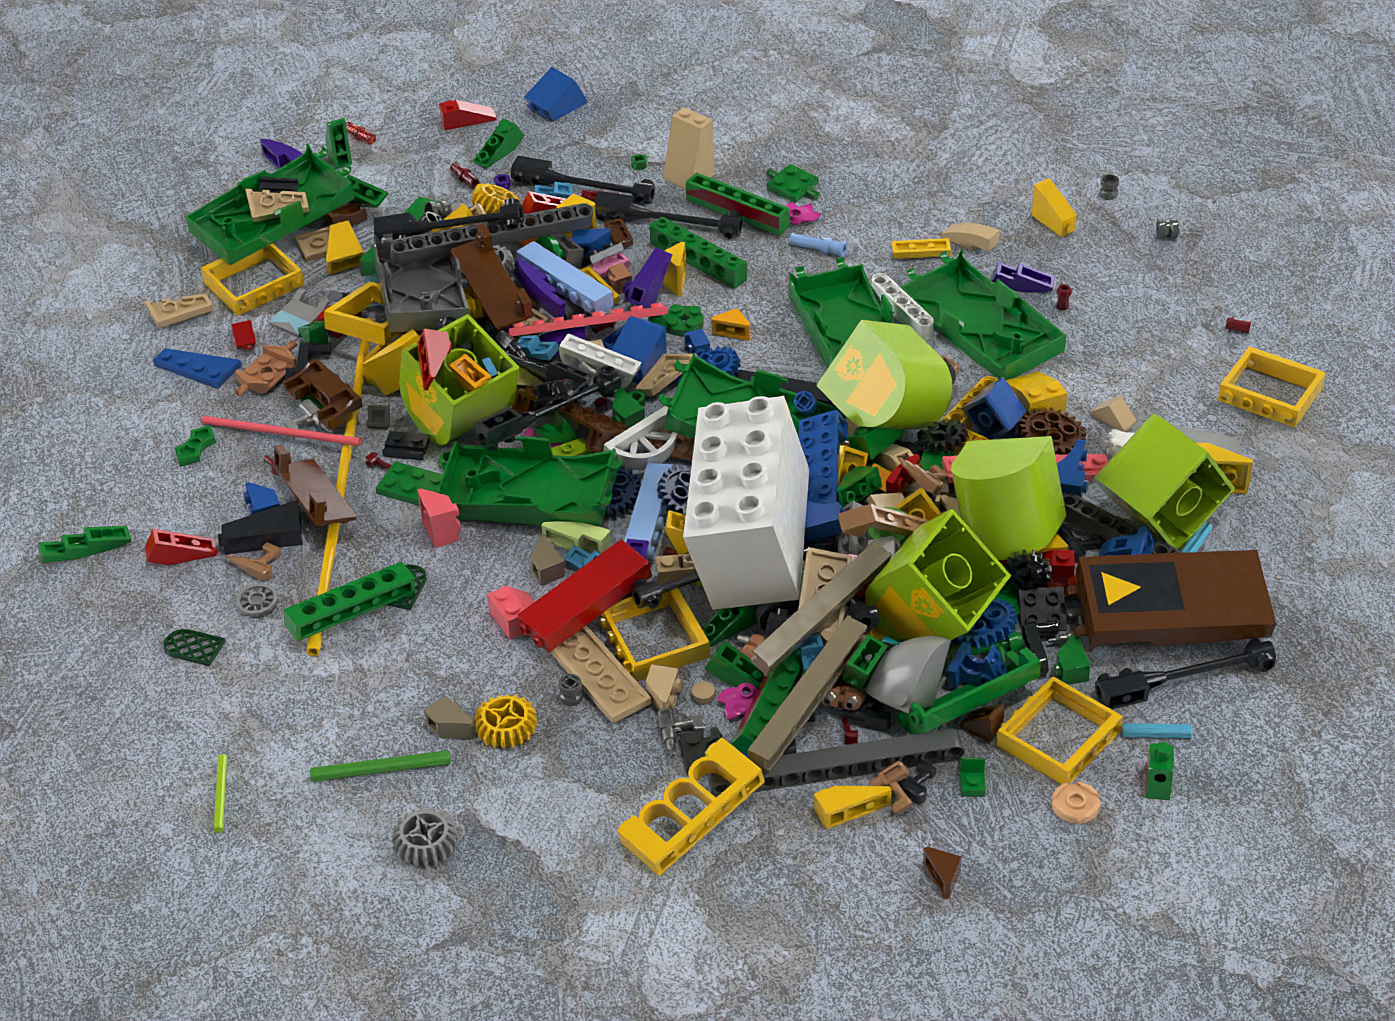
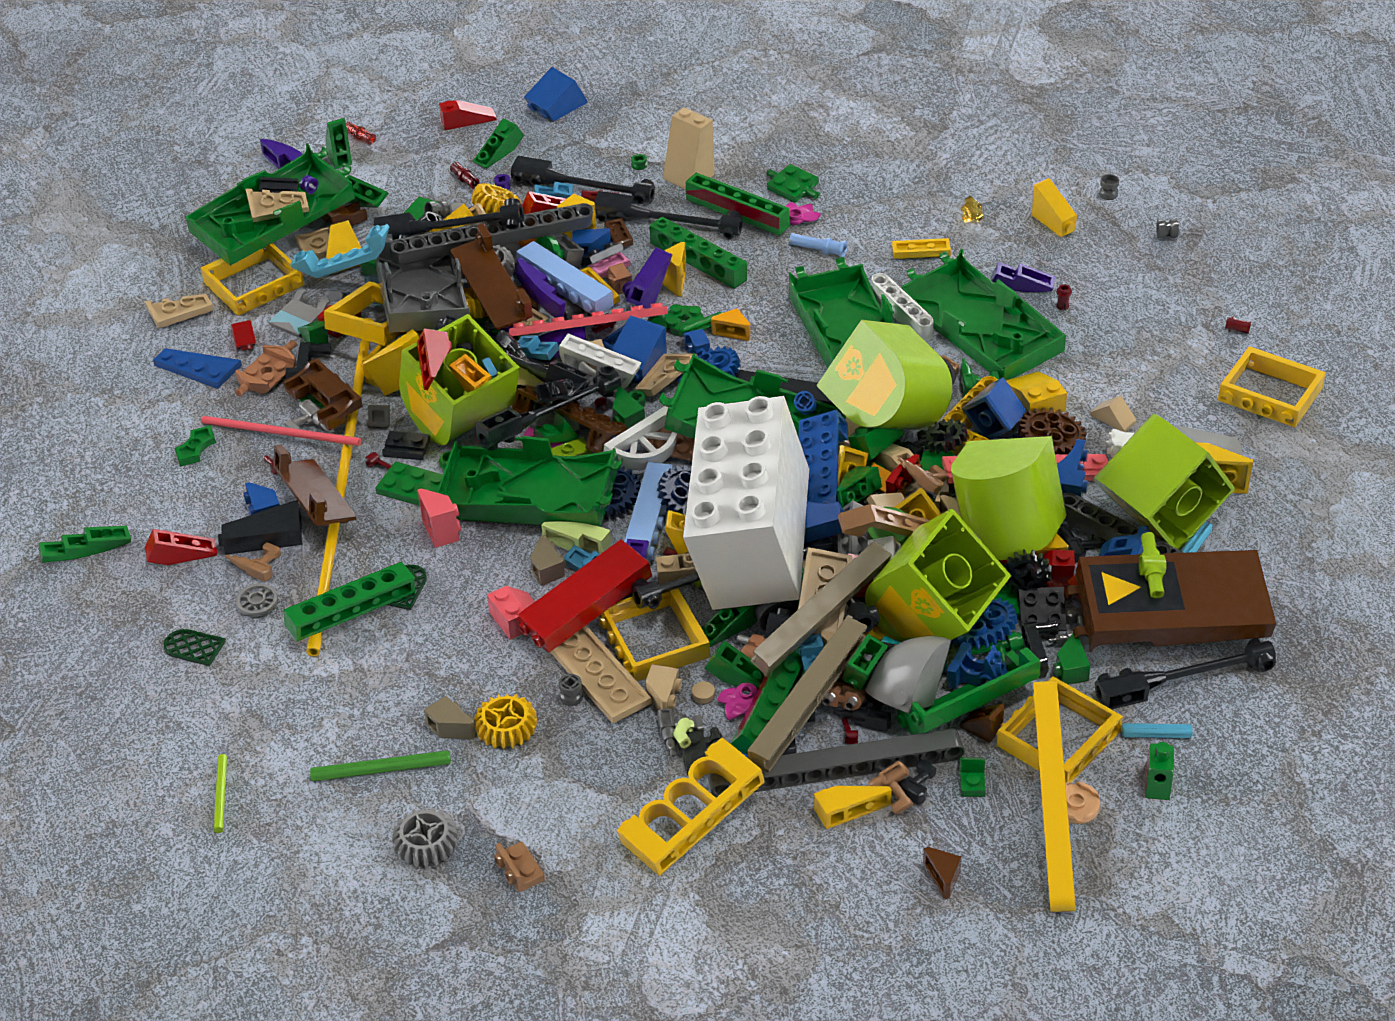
tan slope [941,223,1000,252] -> none
none -> medium azure slope [290,224,389,278]
none -> dark purple bush [300,175,318,194]
none -> medium nougat bracket [494,841,545,892]
none -> yellowish green arm [673,718,694,748]
none -> green axle [679,311,724,337]
none -> clear yellow tile [960,196,983,222]
none -> green piece [960,358,999,396]
none -> yellow beam [1033,681,1076,912]
none -> lime pin [1139,532,1166,598]

